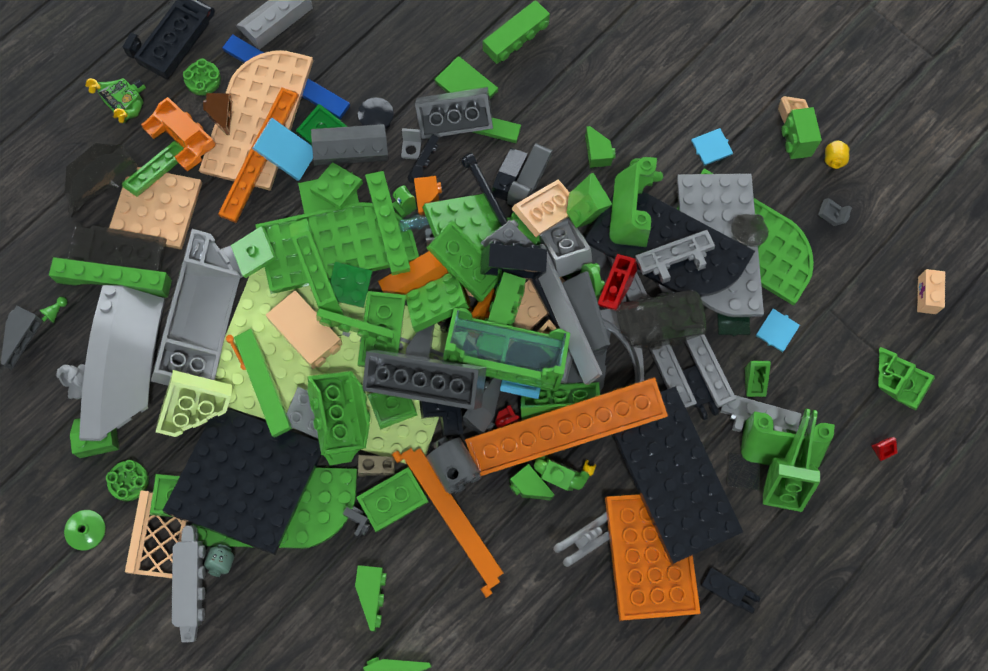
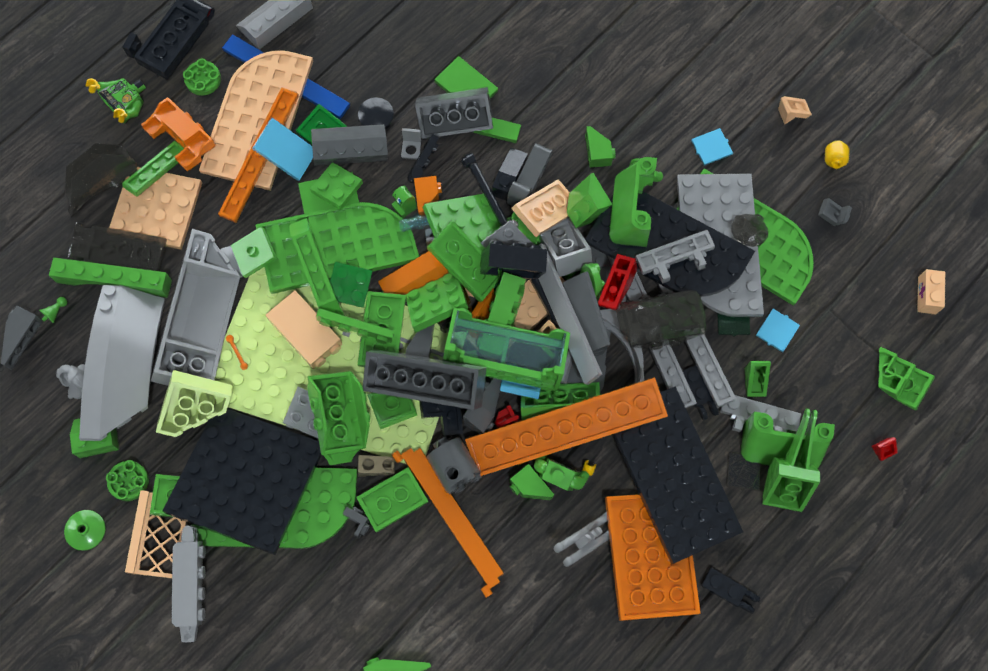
reddish brown slope [203,93,233,135] -> none
sand green head [204,544,234,577] -> none
bright green tile [234,329,292,438] -> none
bright green slope [355,565,387,632] -> none
bright green plate [365,171,410,275] -> none
bright green brick [483,0,550,64] -> none
bright green brick [782,107,822,159] -> none

